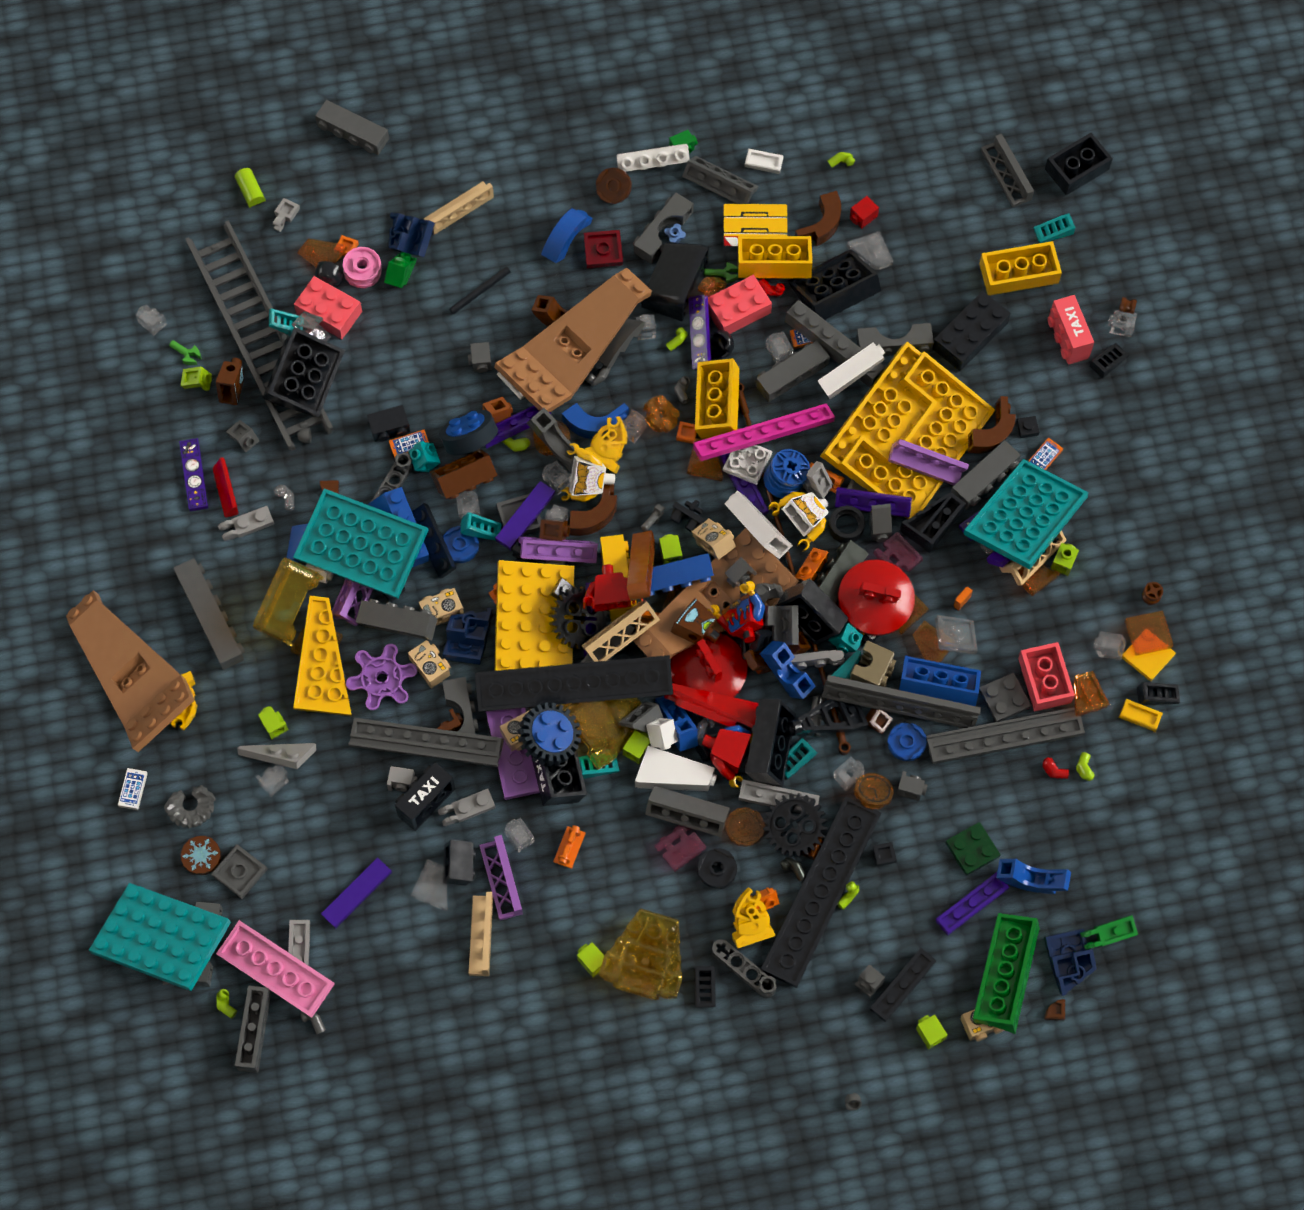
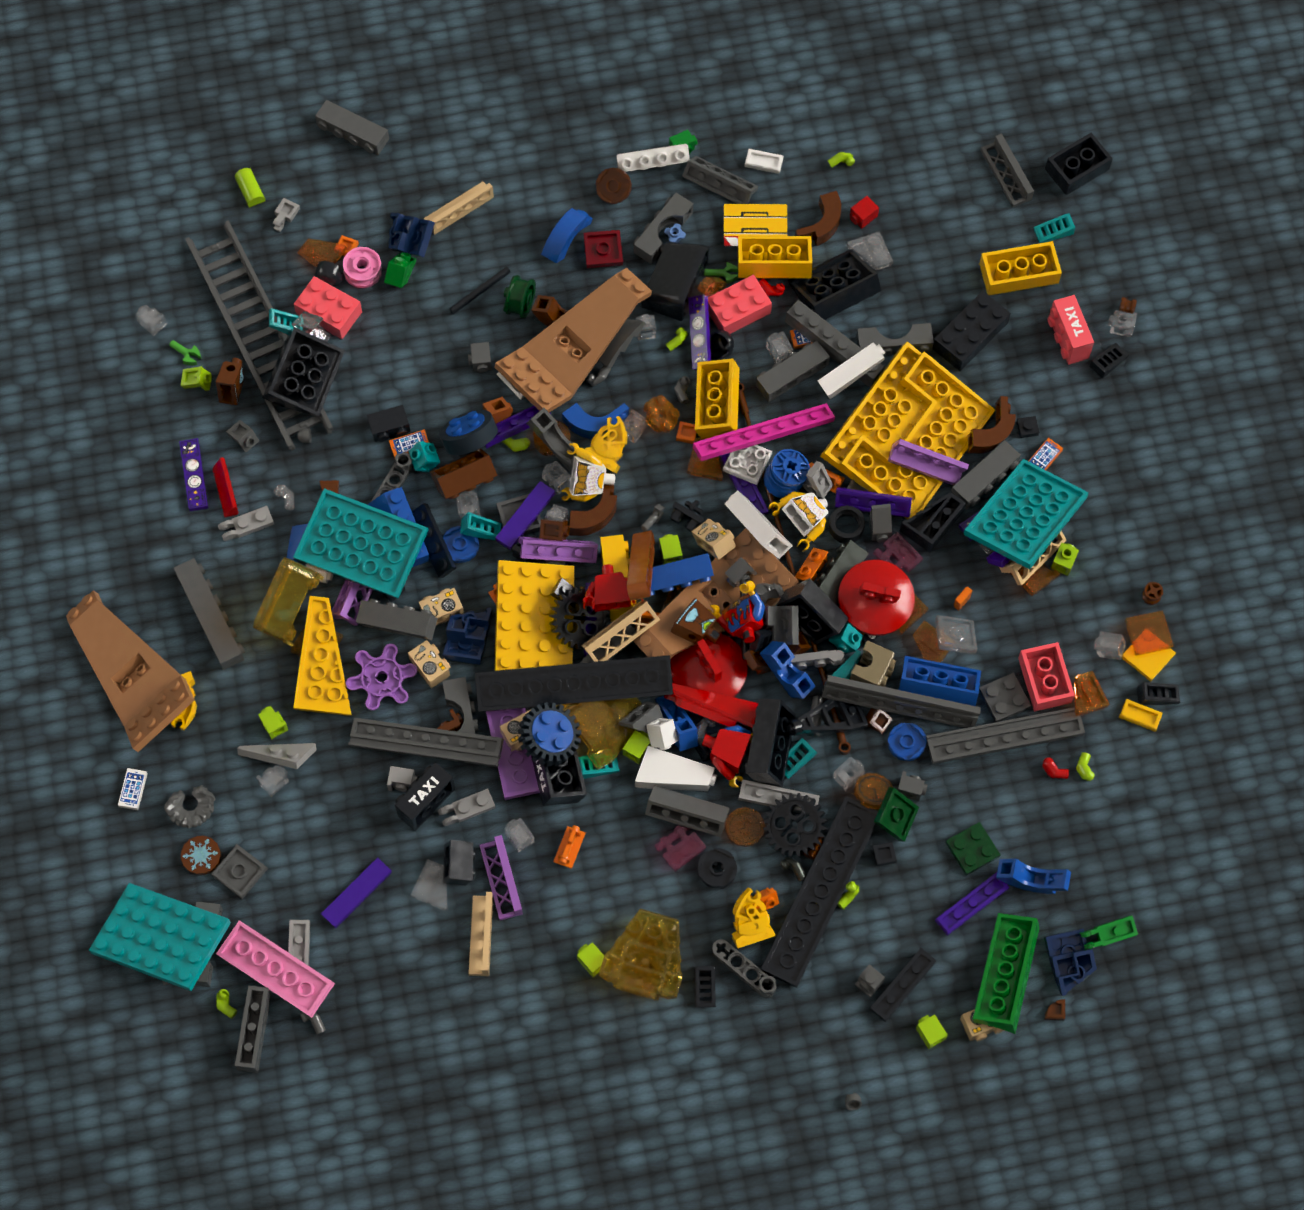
none -> dark green wheel [503,275,536,319]
none -> dark green plate [874,787,919,842]

